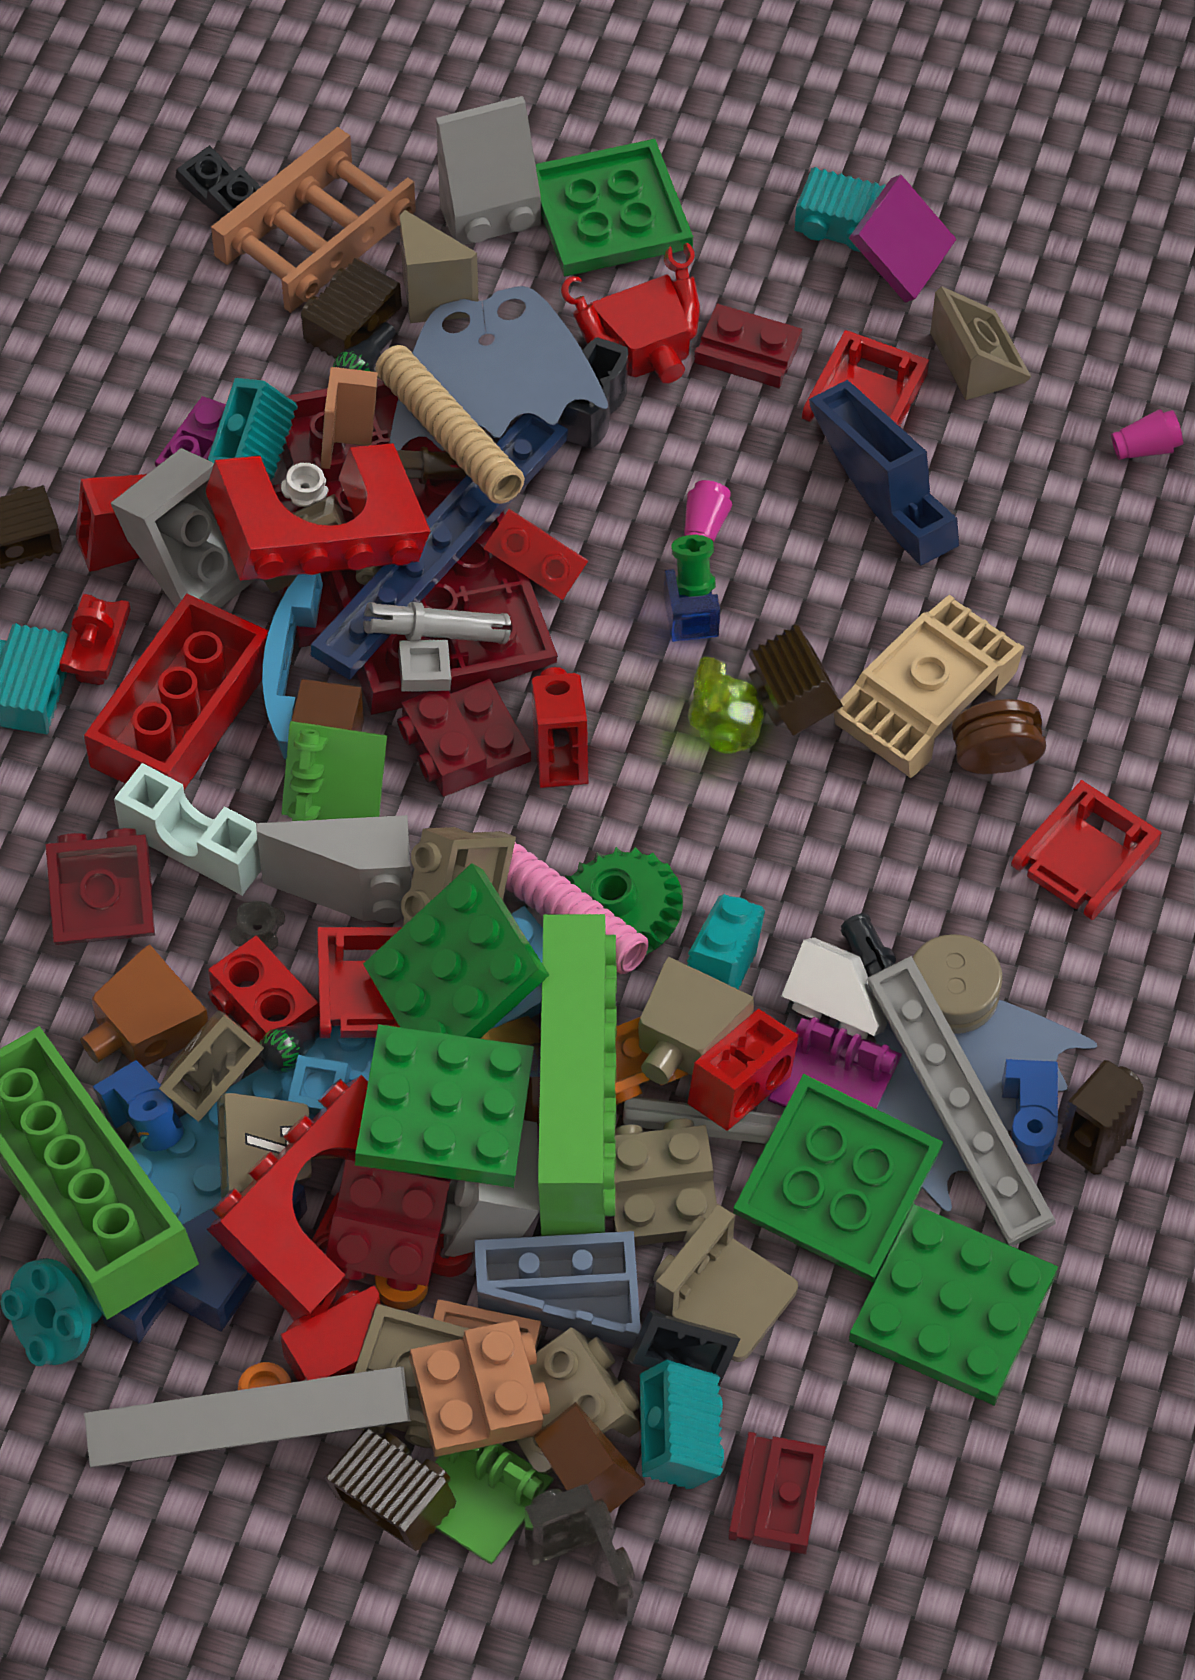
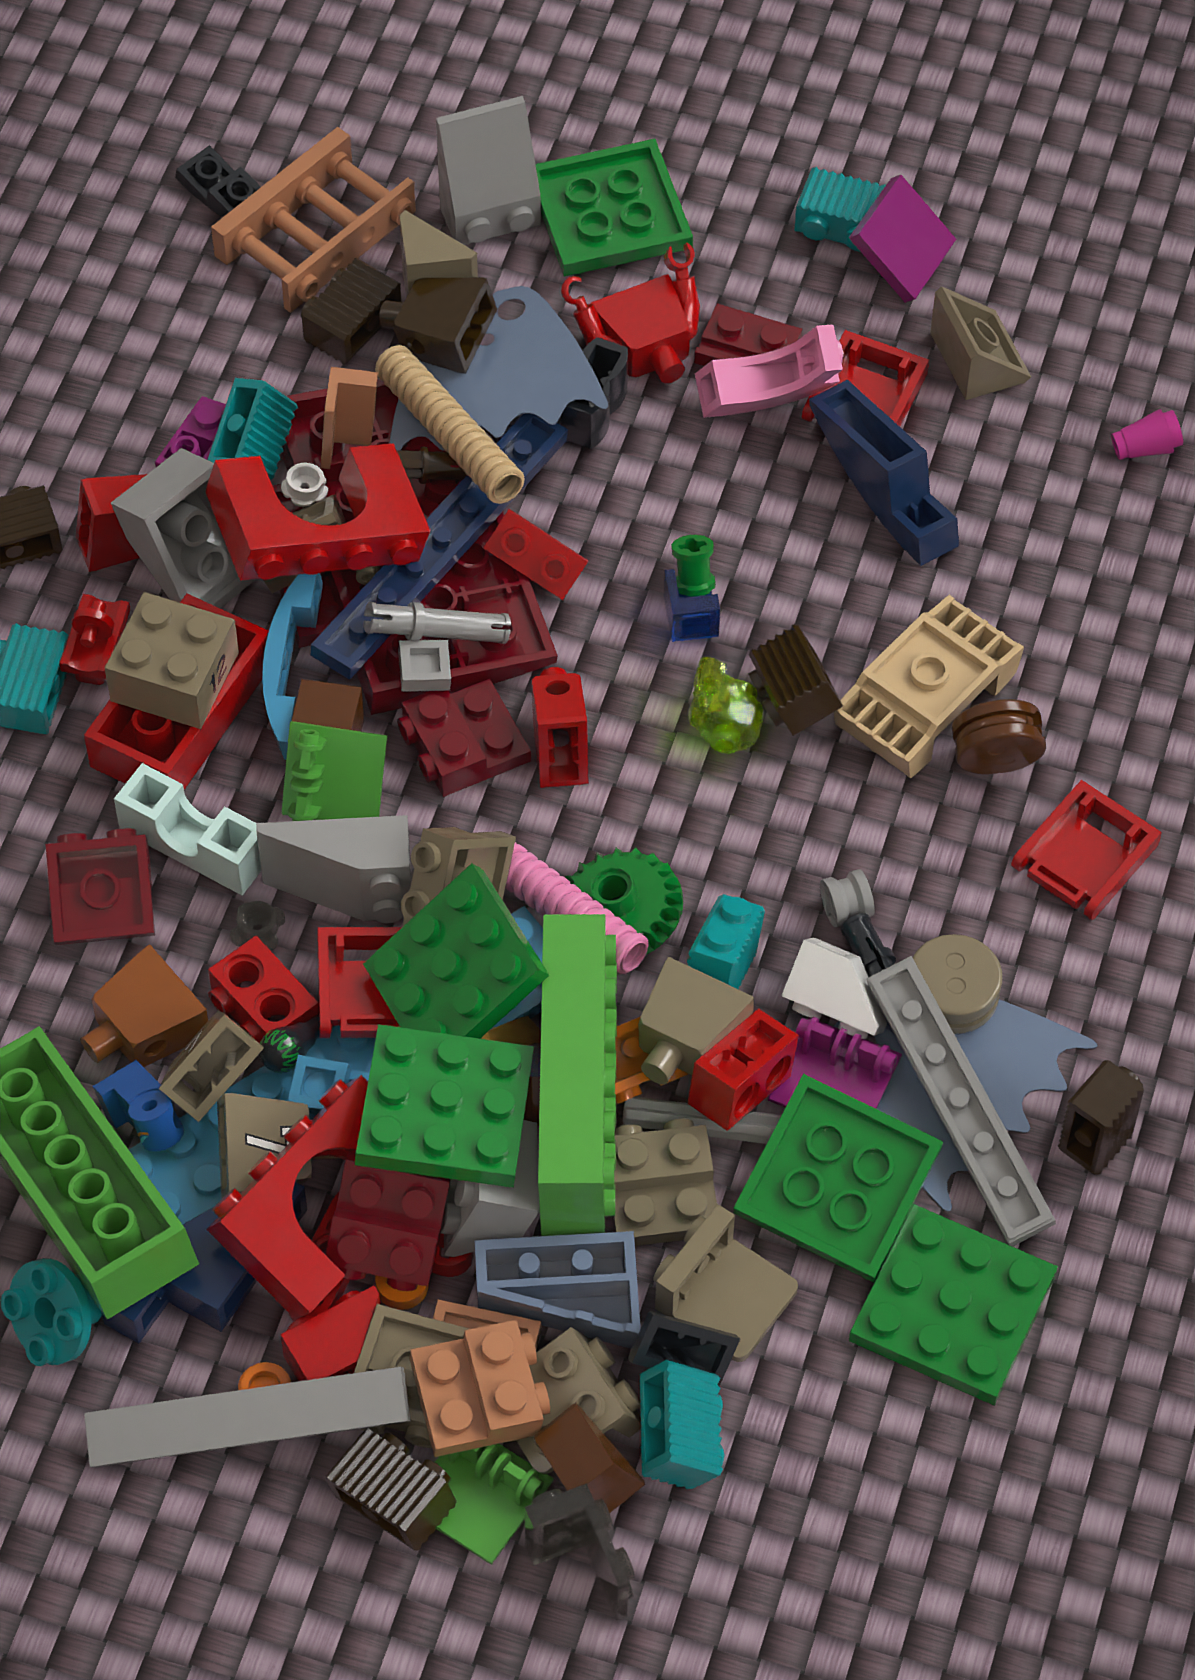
black piece [333,322,396,372] -> none
dark pink cone [684,480,733,543] -> none
dark red plate [729,1432,826,1554] -> none
blue leg [1002,1059,1058,1164] -> none
none -> dark tan brick [105,592,239,729]
none -> dark brown torso [380,277,497,374]
none -> bright pink arch [695,325,843,418]
none -> light grey wheel [820,869,875,927]

